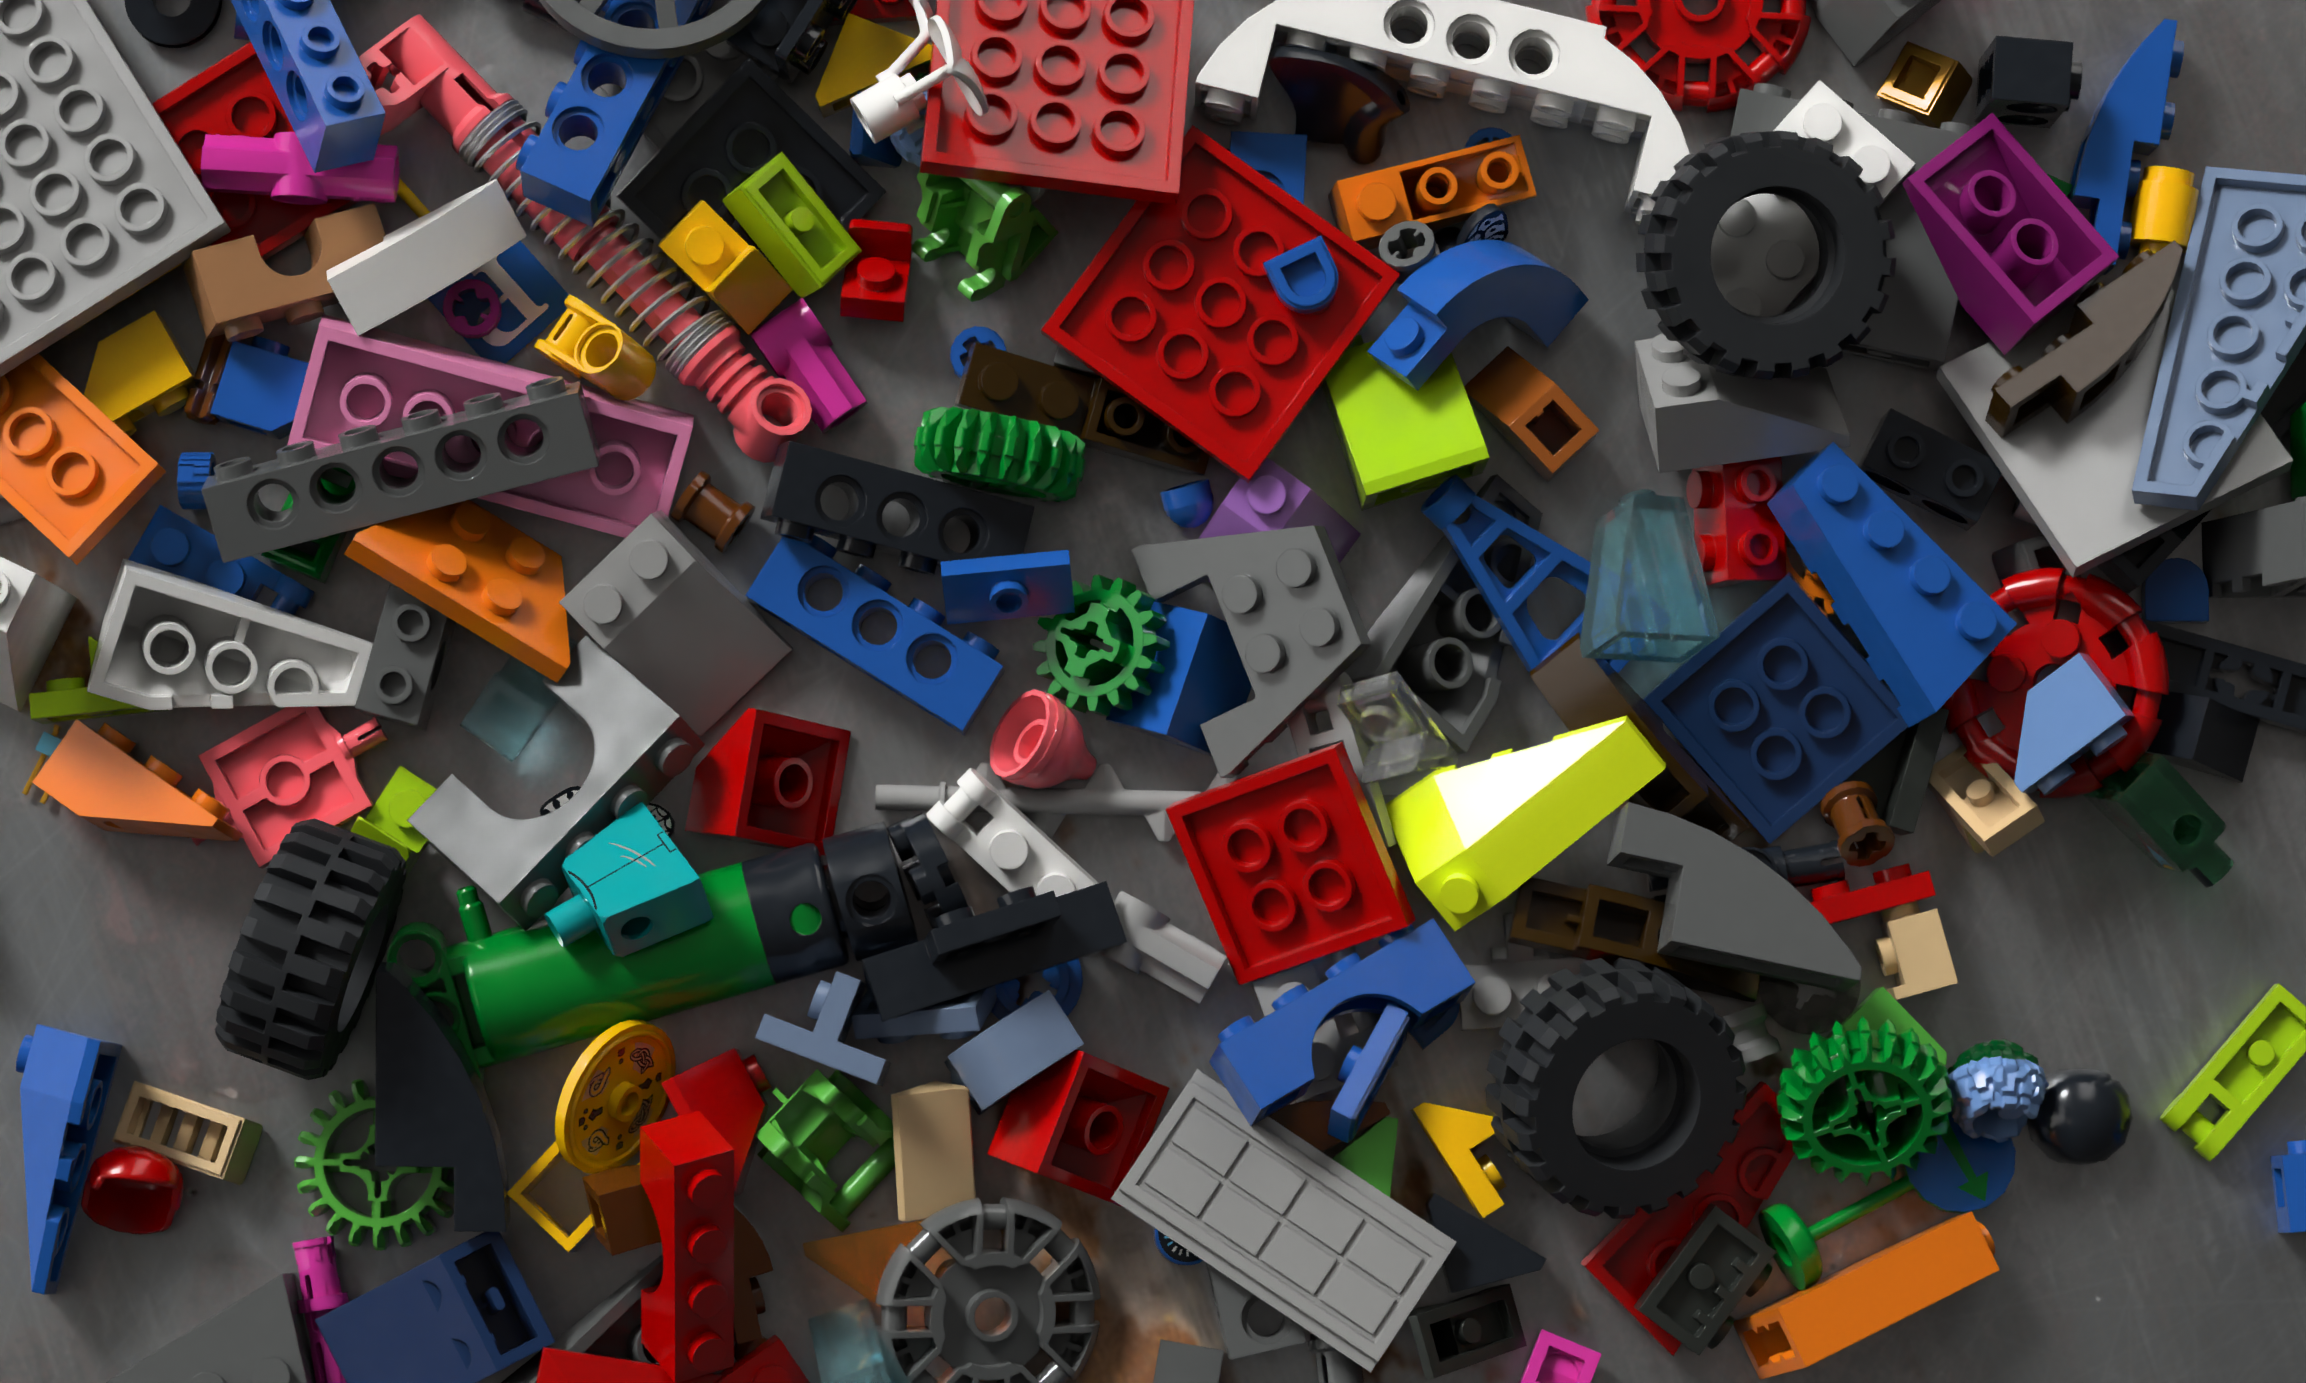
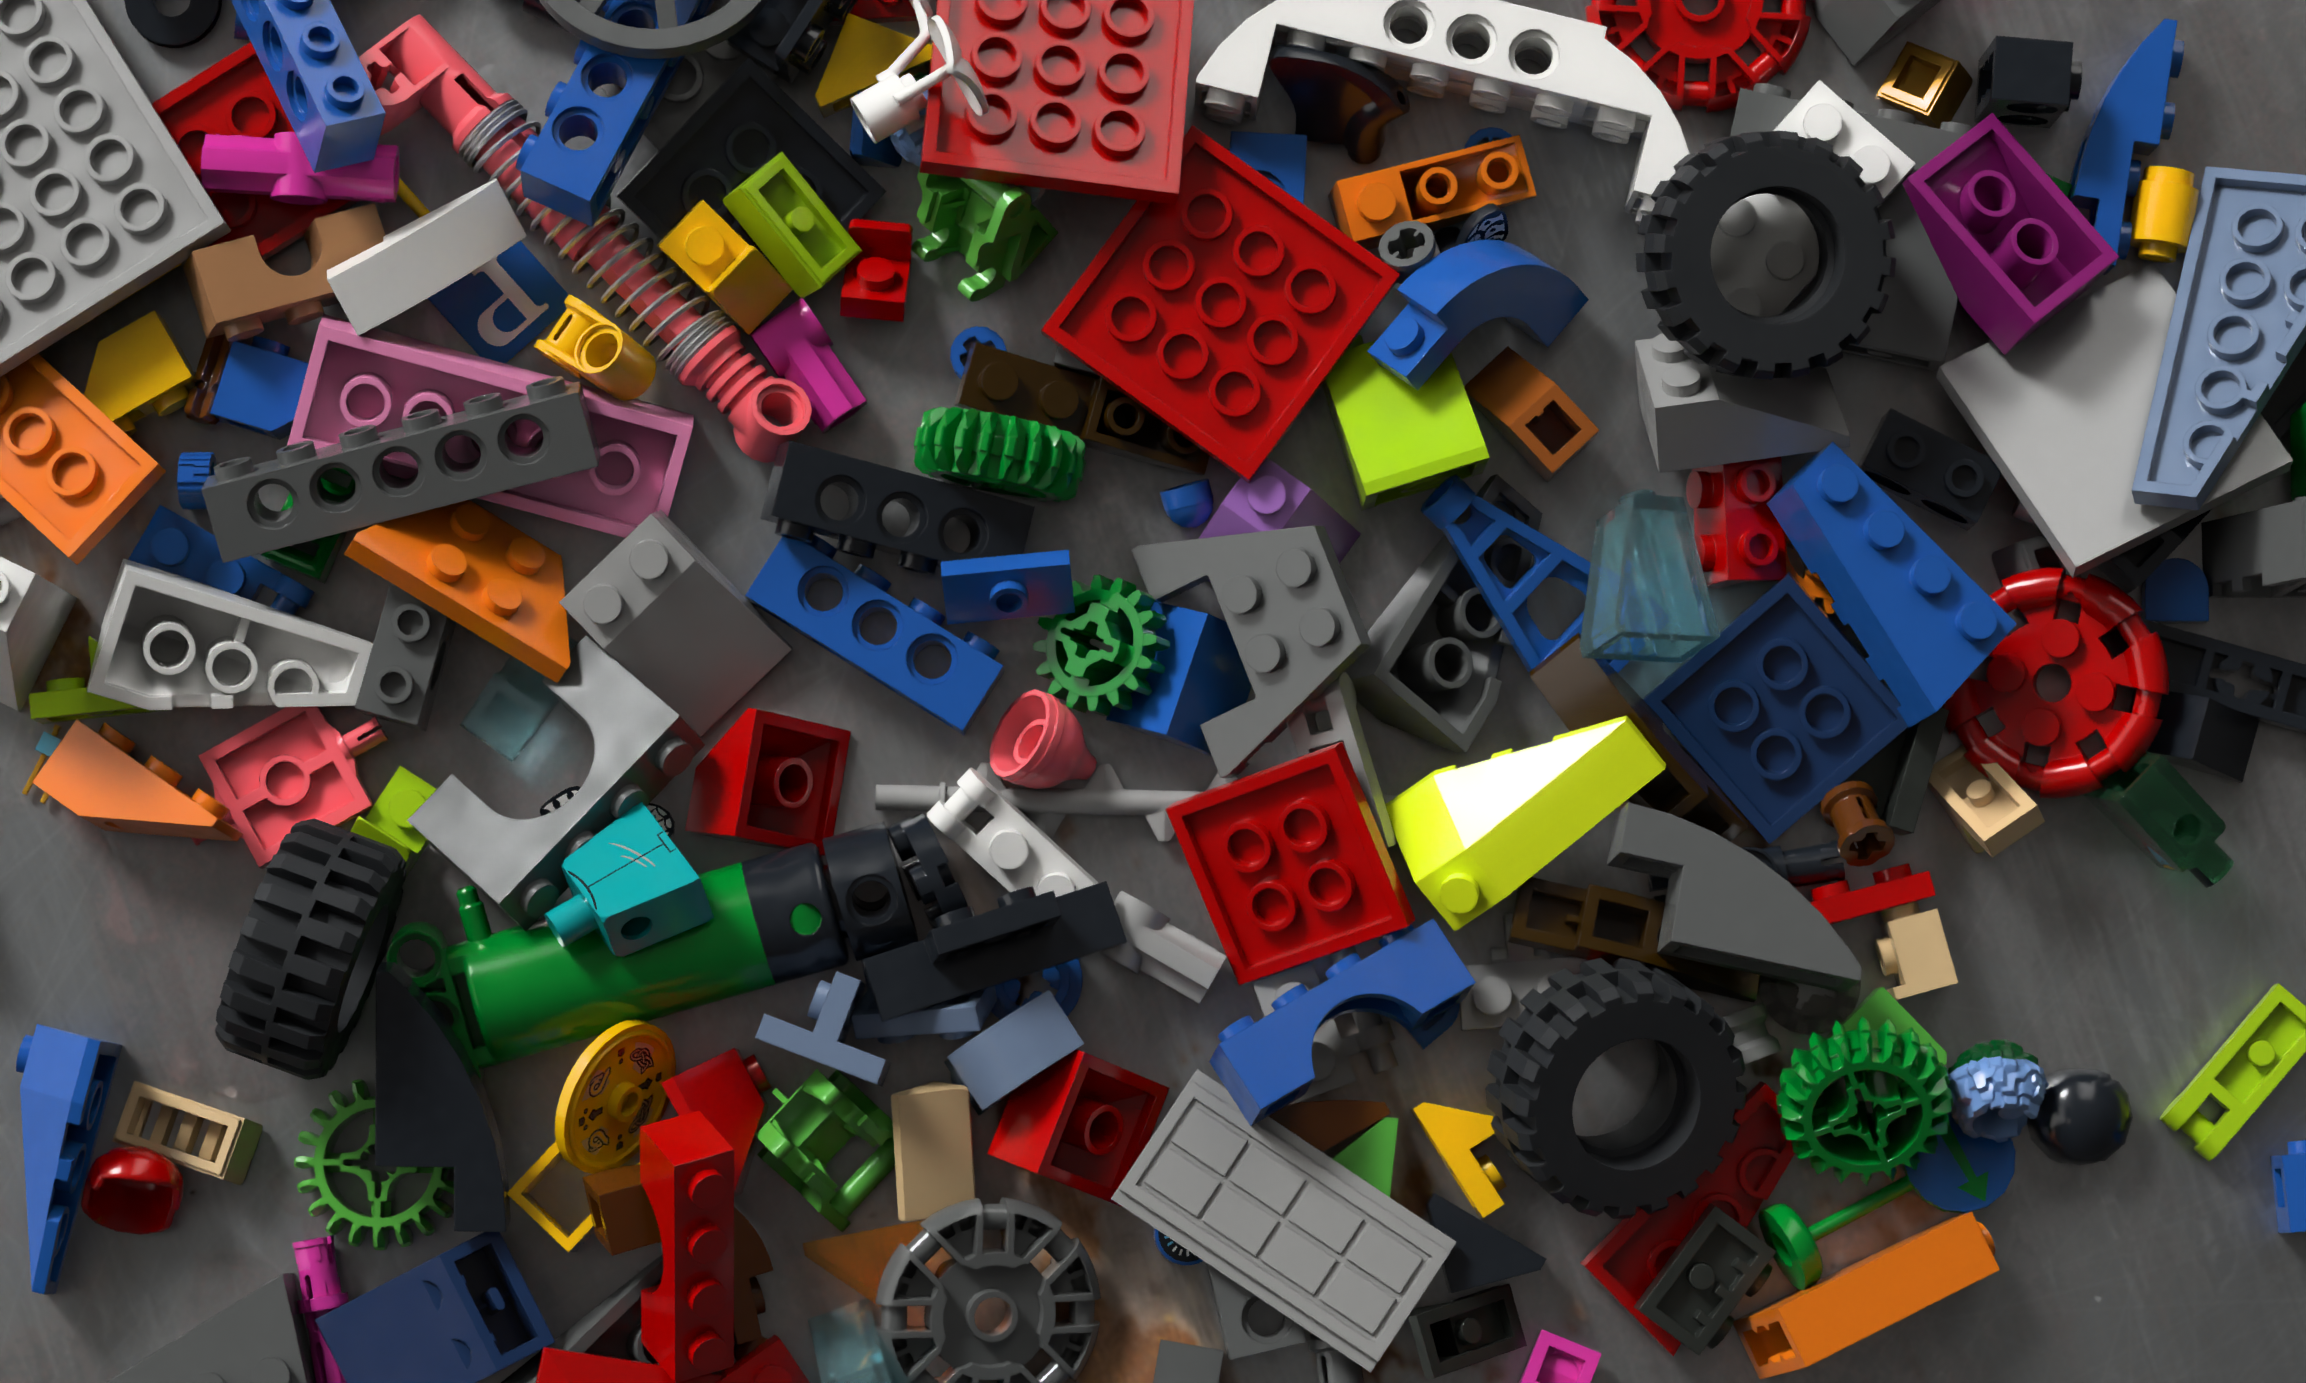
magenta bush [443,279,502,339] -> none
reddish brown bush [670,471,755,553] -> none
blue tile [1263,236,1338,313] -> none
blue plate [1327,1003,1410,1143] -> none
clear slope [1337,671,1458,785] -> none
dark brown slope [1985,240,2183,439] -> none
medium blue slope [2014,653,2135,796] -> none

